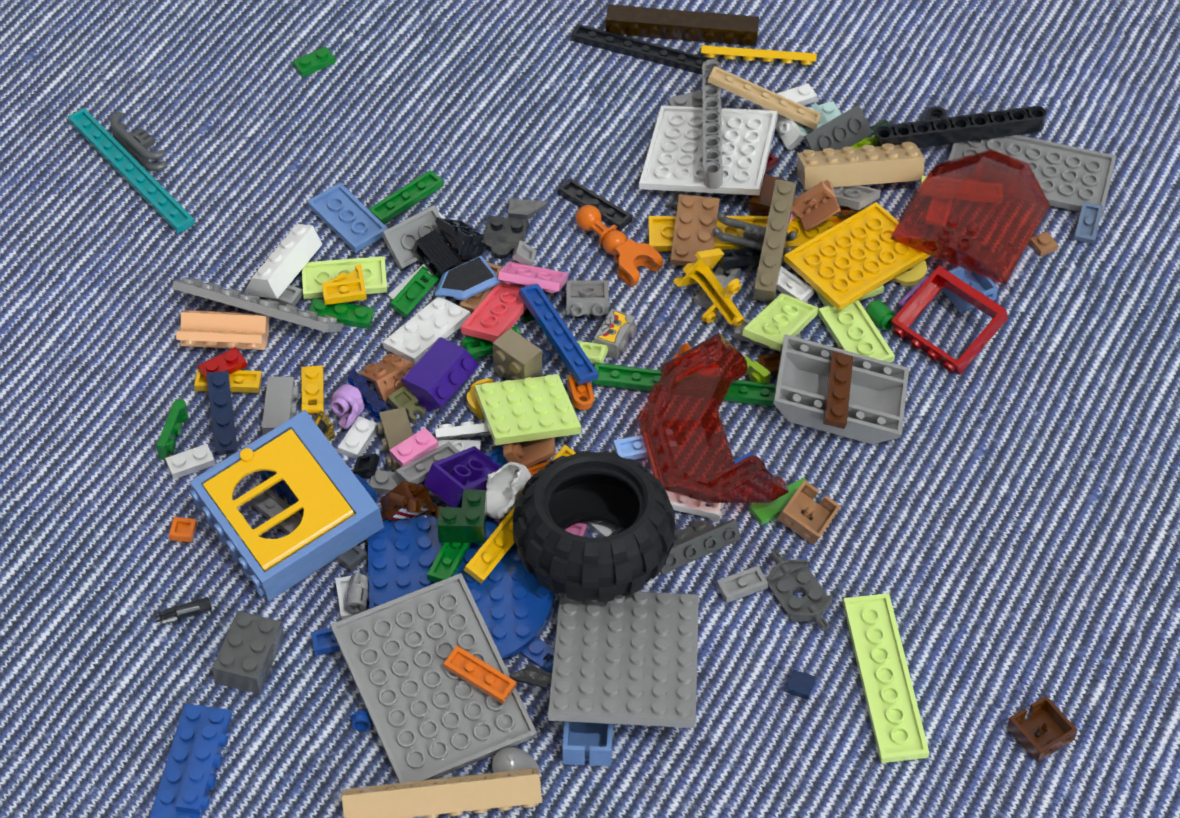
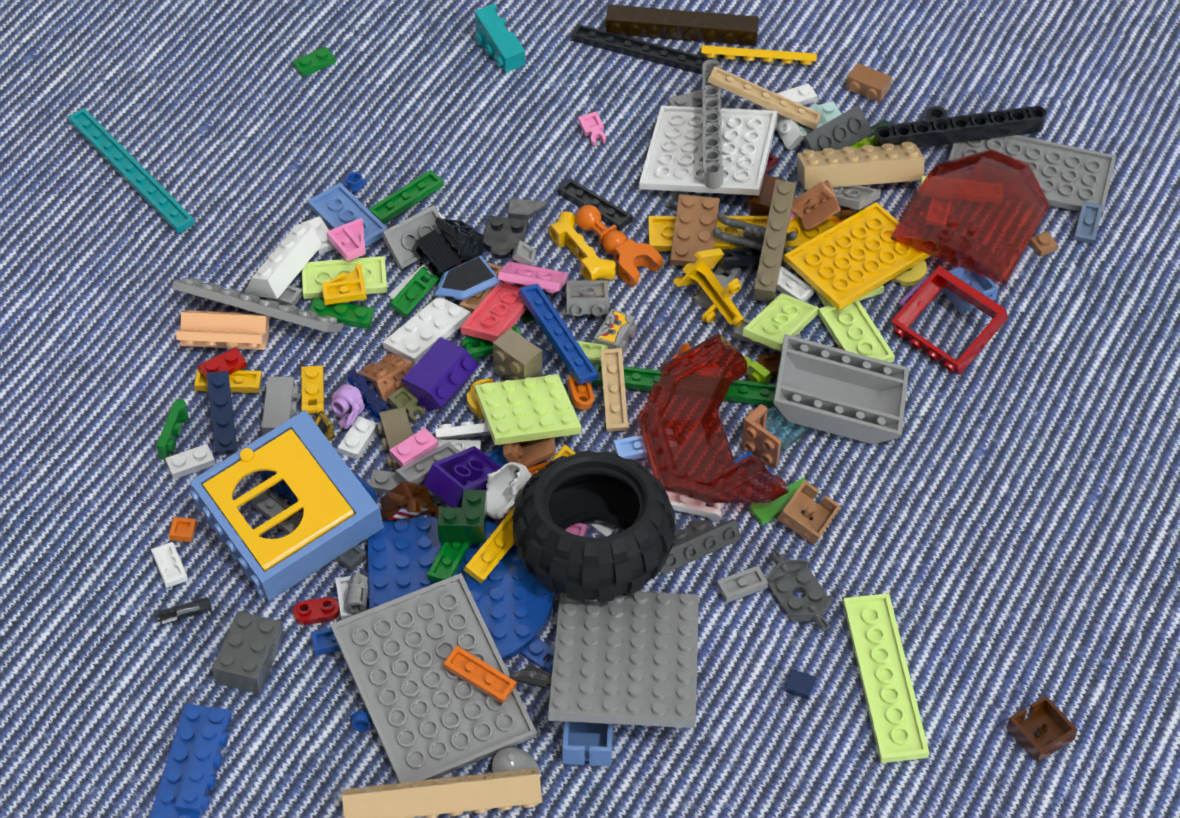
dark grey piece [110,112,168,171] -> none
black tile [353,453,380,478] -> none
reddish brown plate [823,351,853,429] -> none
green brick [866,300,895,330] -> none
none -> white plate [151,542,188,588]
none -> red plate [293,597,340,625]
none -> white plate [301,216,336,255]
none -> bright pink wing [327,218,365,262]
none -> blue plate [343,172,367,192]
none -> teal wedge [474,3,525,73]
none -> yellow plate [548,212,617,281]
none -> bright pink plate [578,111,606,147]
none -> tan plate [600,348,628,432]
none -> nougat bracket [741,404,781,468]
none -> clear light blue tile [765,407,812,452]
none -> medium nougat brick [846,63,892,103]

